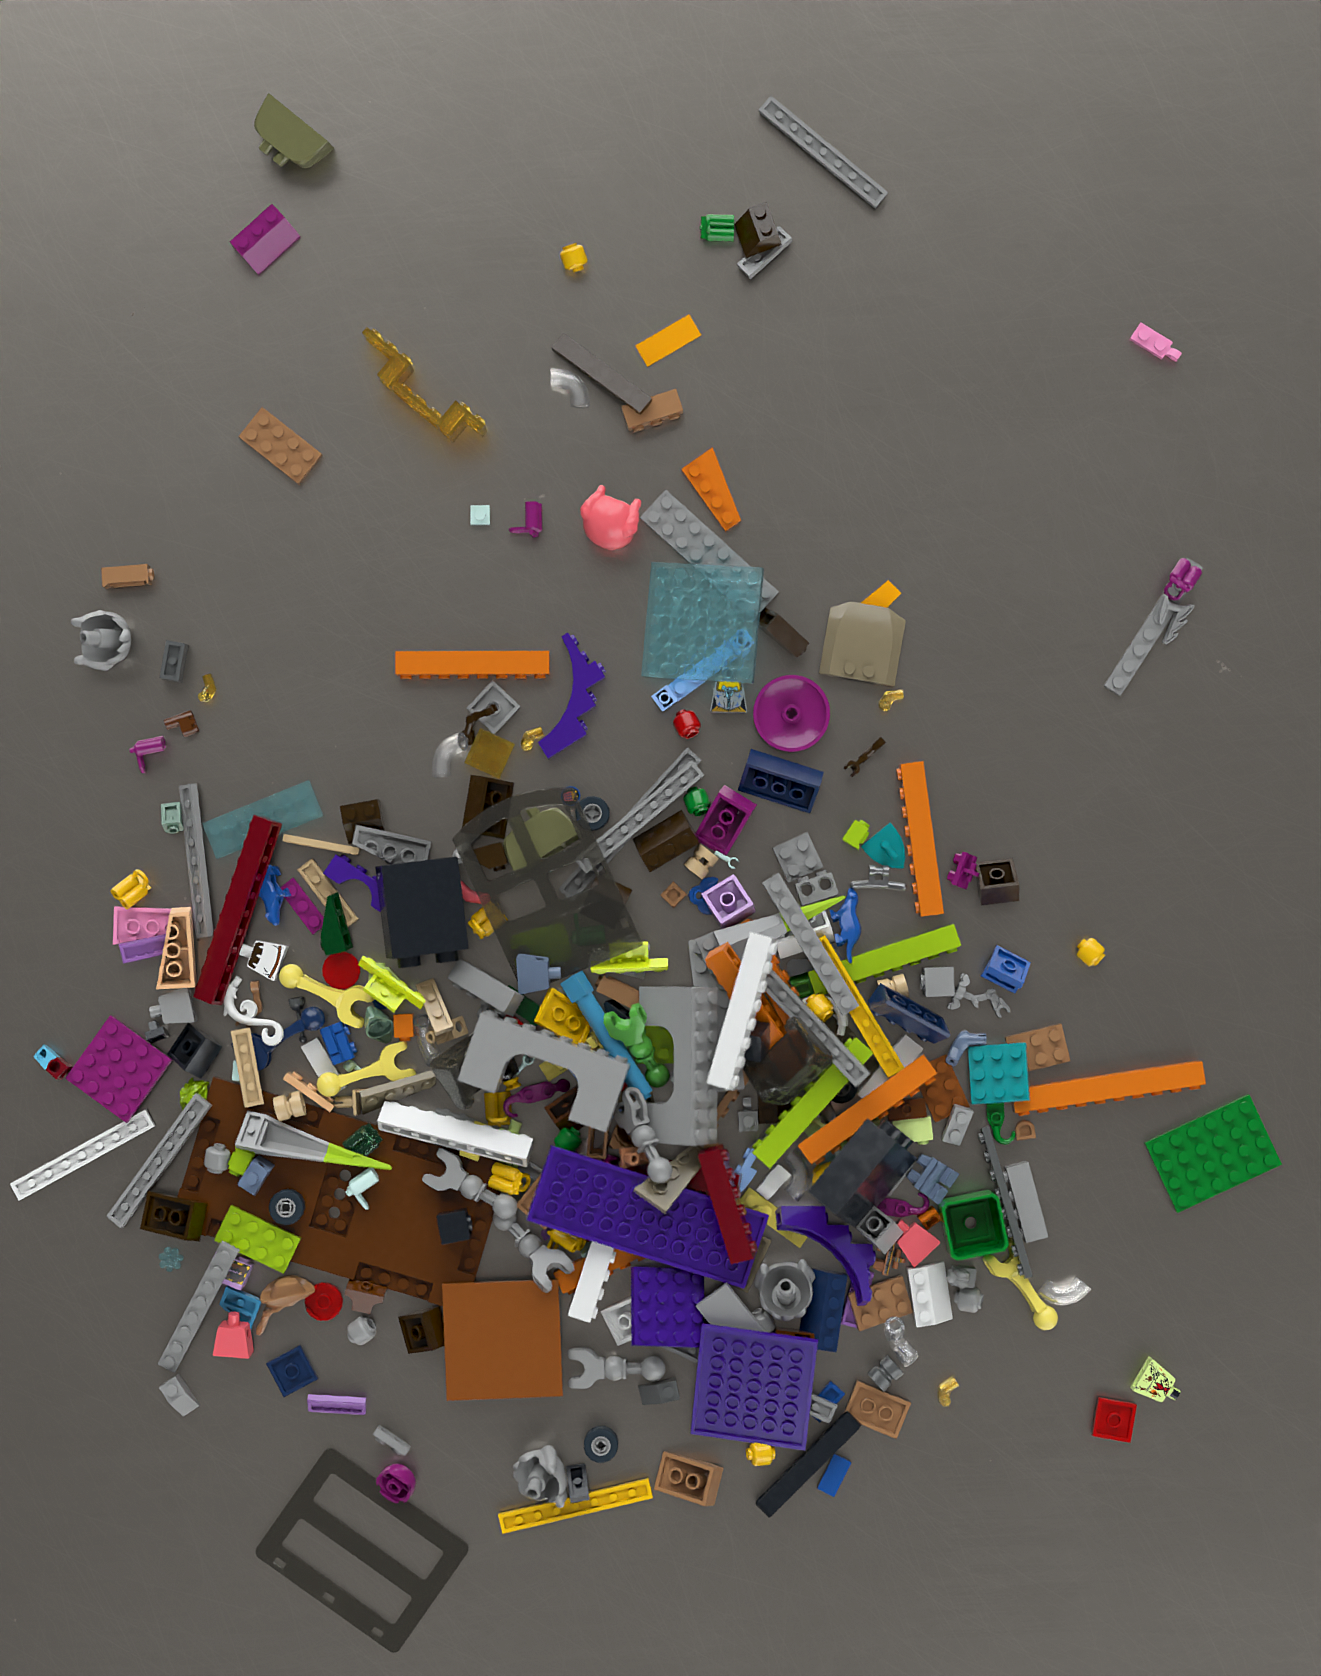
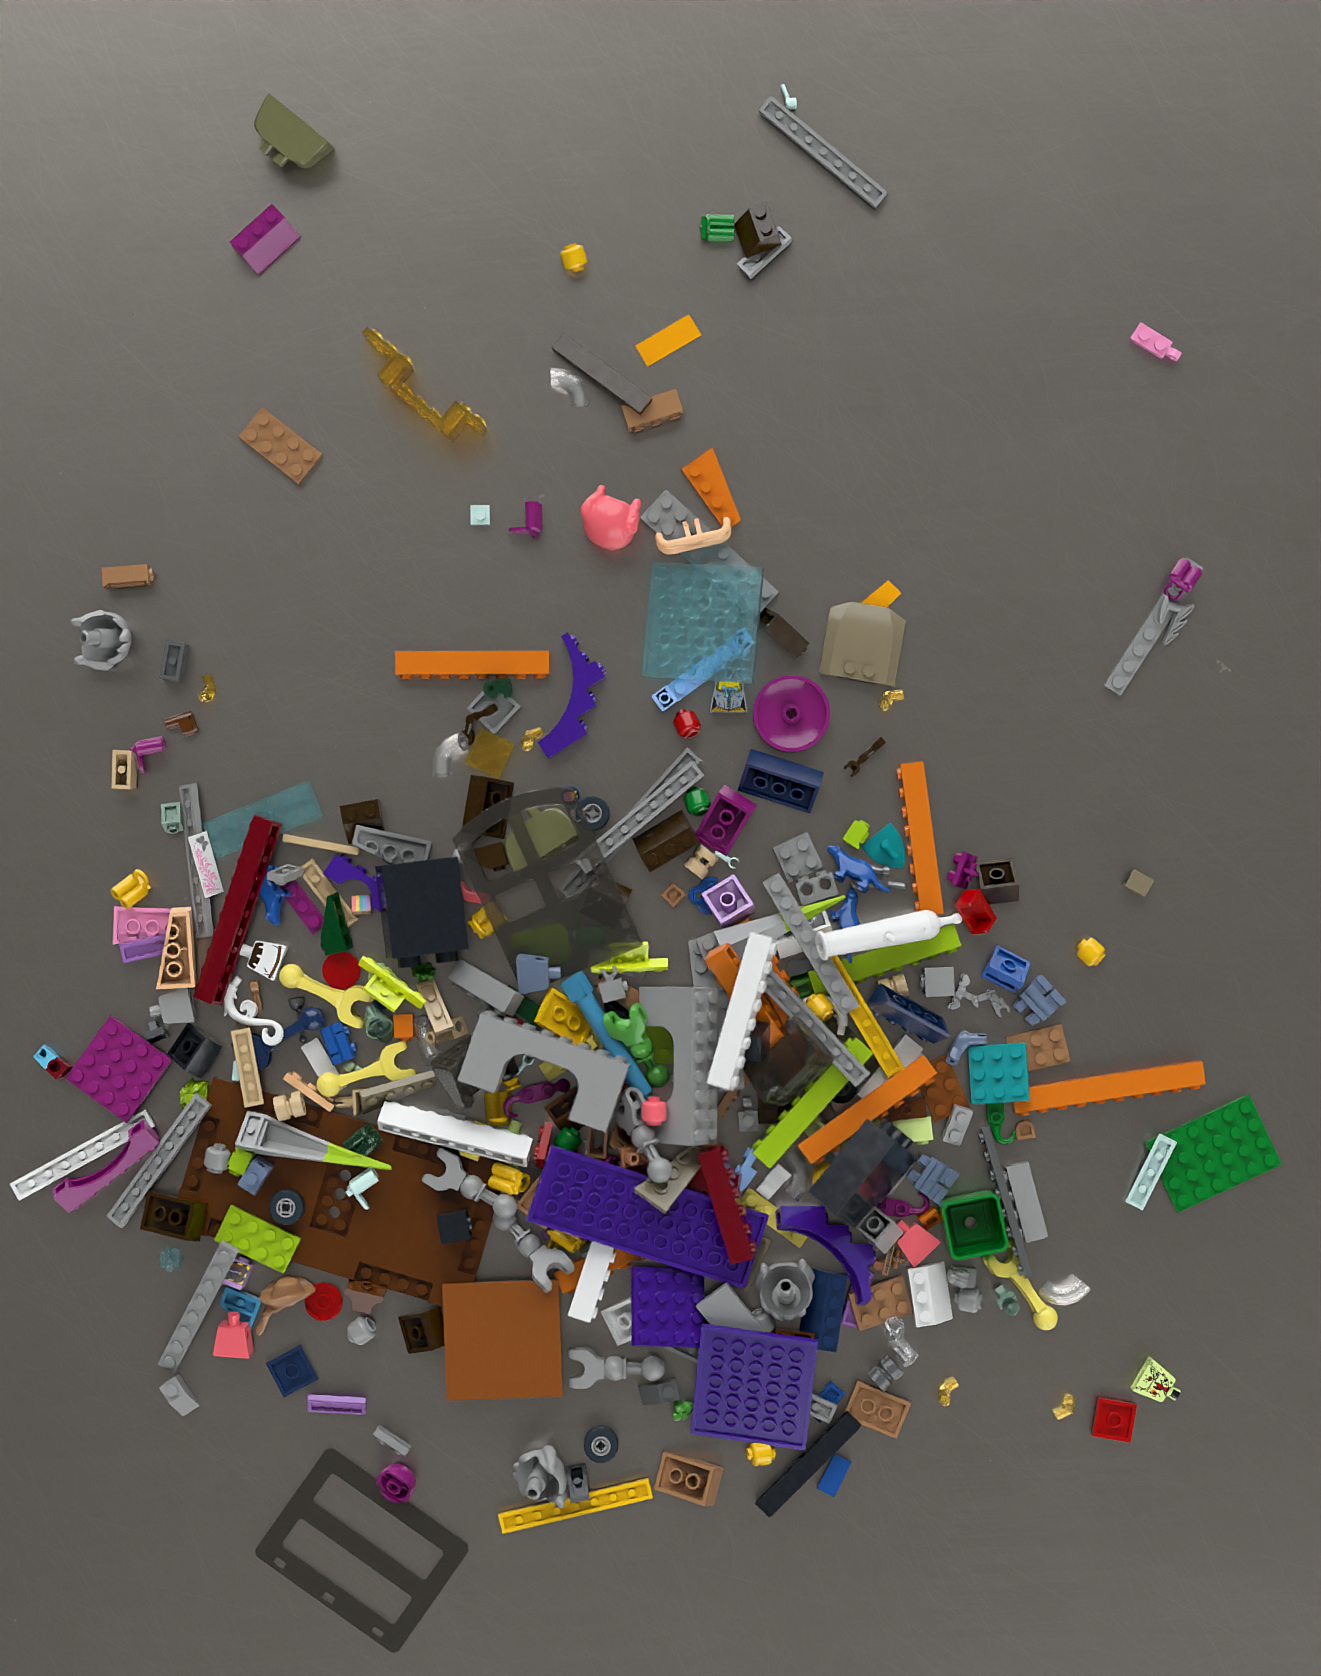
none -> magenta arch [53,1120,159,1213]
none -> tan slope [111,750,137,789]
none -> white sticker [188,831,224,898]
none -> light grey plate [267,864,304,885]
none -> tile [351,894,372,915]
none -> bright green plant [411,962,436,982]
none -> clear green leg [483,678,513,699]
none -> red plate [533,1121,553,1169]
none -> light grey brick [599,965,629,1003]
none -> coral head [641,1096,667,1126]
none -> light nougat piece [655,517,731,555]
none -> bright green plant [672,1400,693,1421]
none -> light aqua hand [780,84,797,110]
none -> white piece [815,910,962,960]
none -> blue animal [827,845,890,894]
none -> red panel [955,889,997,935]
none -> sand green hips [994,1284,1020,1316]
none -> sand blue hips [1012,974,1067,1026]
none -> clear yellow arm [1054,1394,1076,1421]
none -> dark tan panel [1122,870,1154,897]
none -> light aqua plate [1125,1133,1177,1211]

